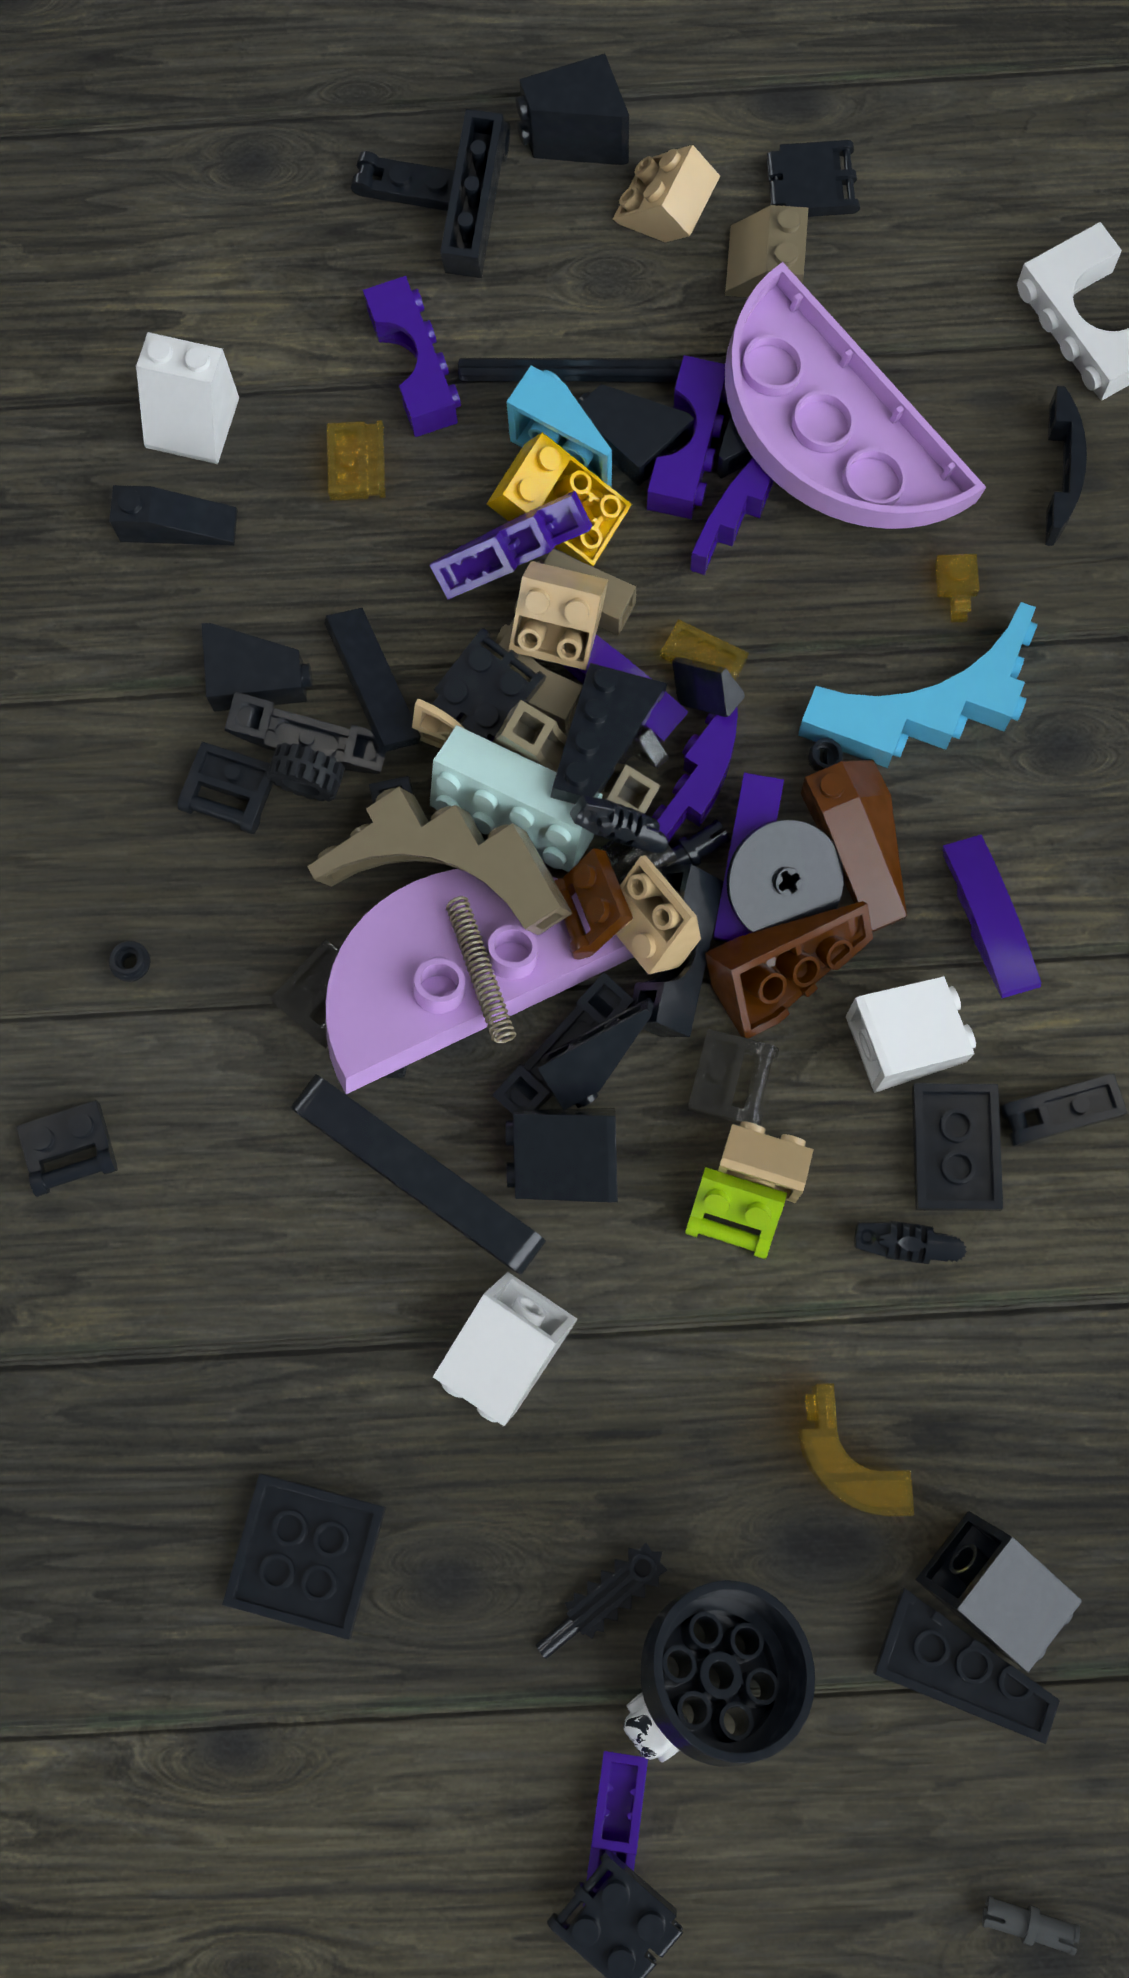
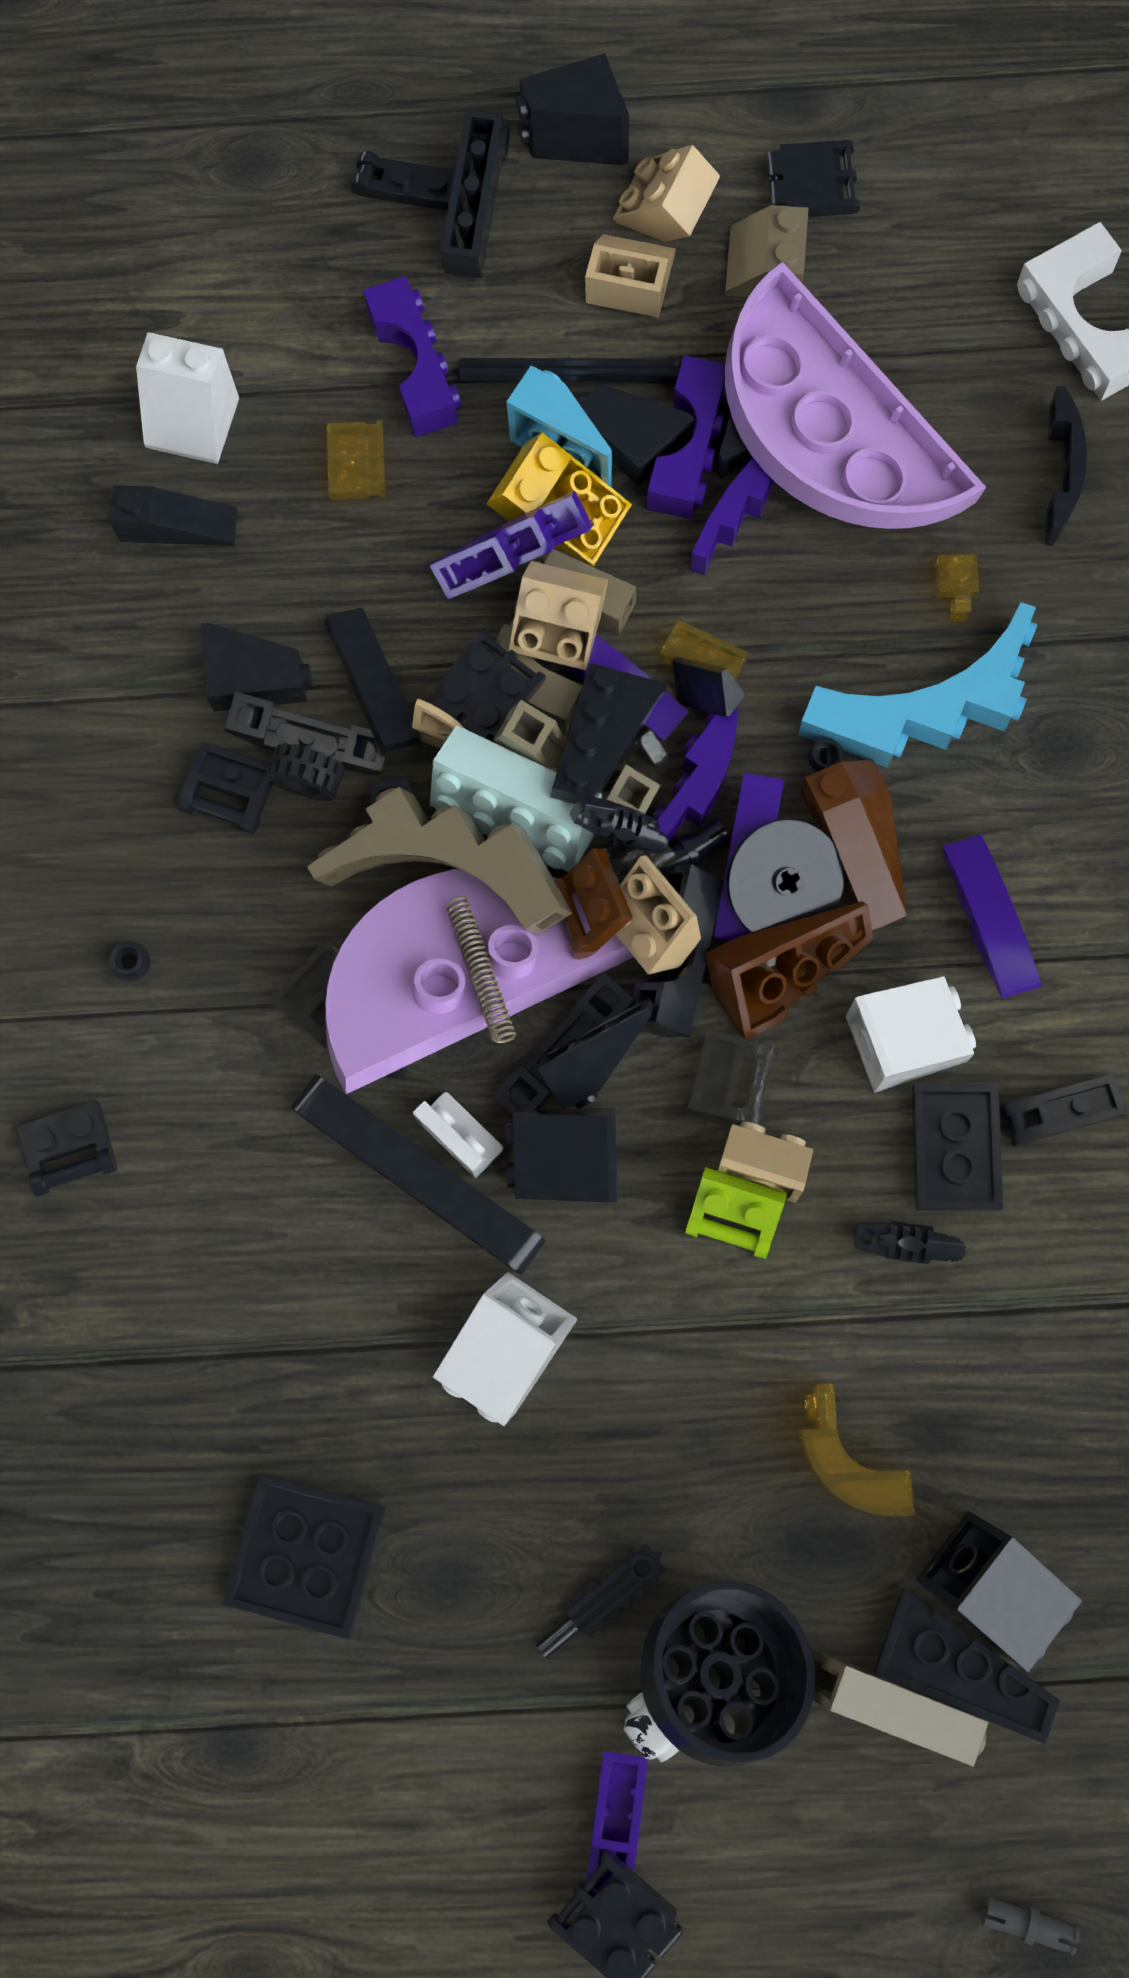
none -> white bracket [413,1092,503,1179]
none -> tan slope [585,234,676,318]
none -> slope [812,1649,989,1767]

